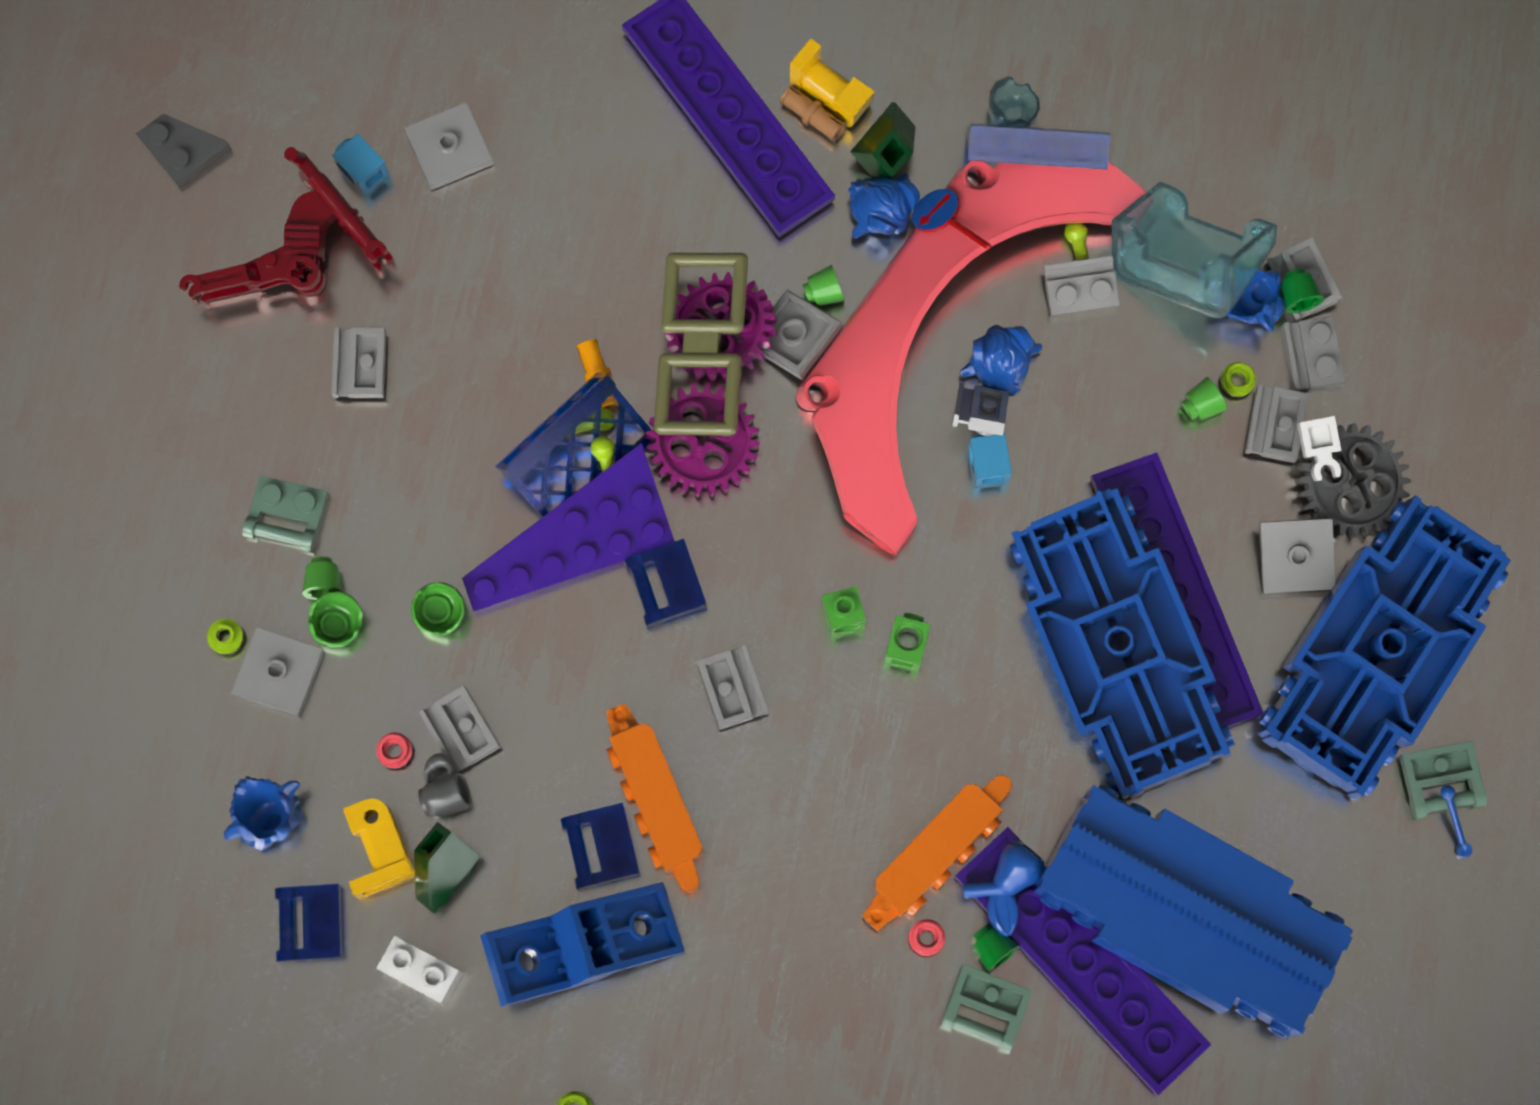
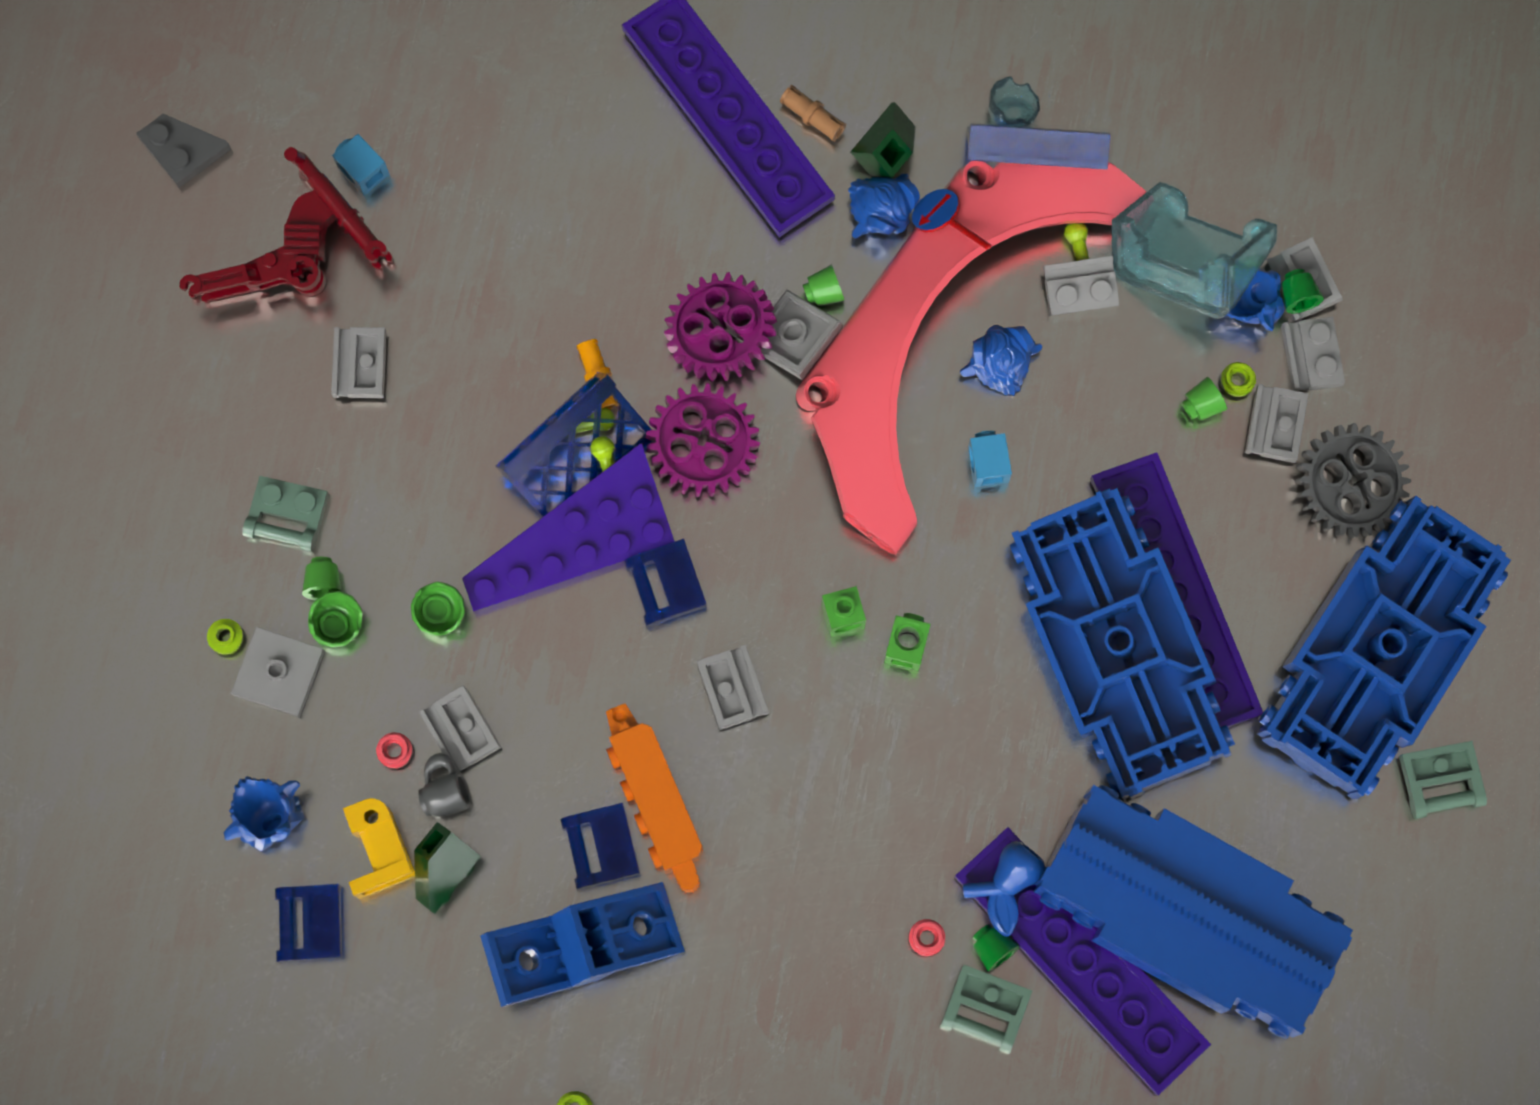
white brick [376,936,464,1006] -> none
light grey plate [404,102,494,191] -> none
olive bar [654,253,748,436] -> none
yellow piece [790,38,874,127] -> none
orange hinge [862,774,1013,932] -> none
light grey plate [952,383,1009,436] -> none
light grey plate [1259,518,1335,593] -> none
white plate [1297,416,1342,481] -> none
blue hinge [1440,785,1473,857] -> none

